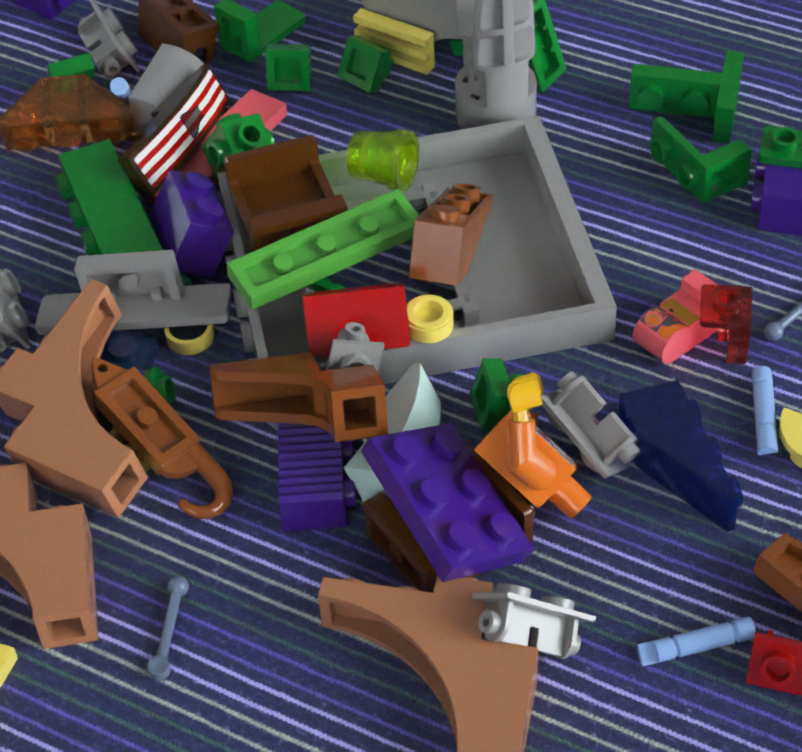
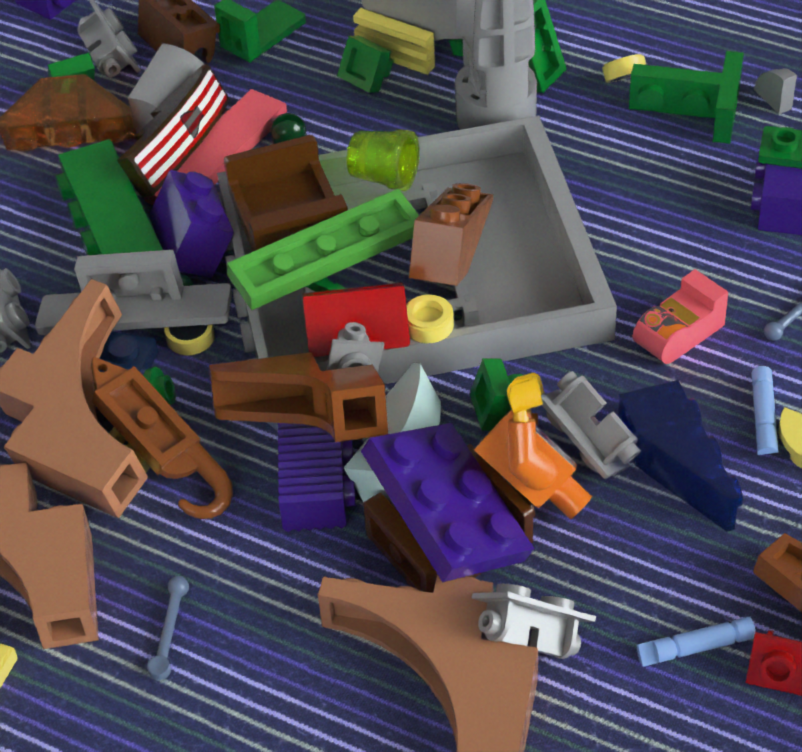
light blue wheel [110,77,132,105] -> none
green brick [202,113,275,185] -> none
green tile [265,44,312,91] -> none
green bracket [649,116,752,203] -> none
clear red bracket [699,284,752,364] -> none
none -> dark green hinge [271,113,307,144]
none -> light yellow tile [602,54,647,83]
none -> light grey tile [754,68,797,114]

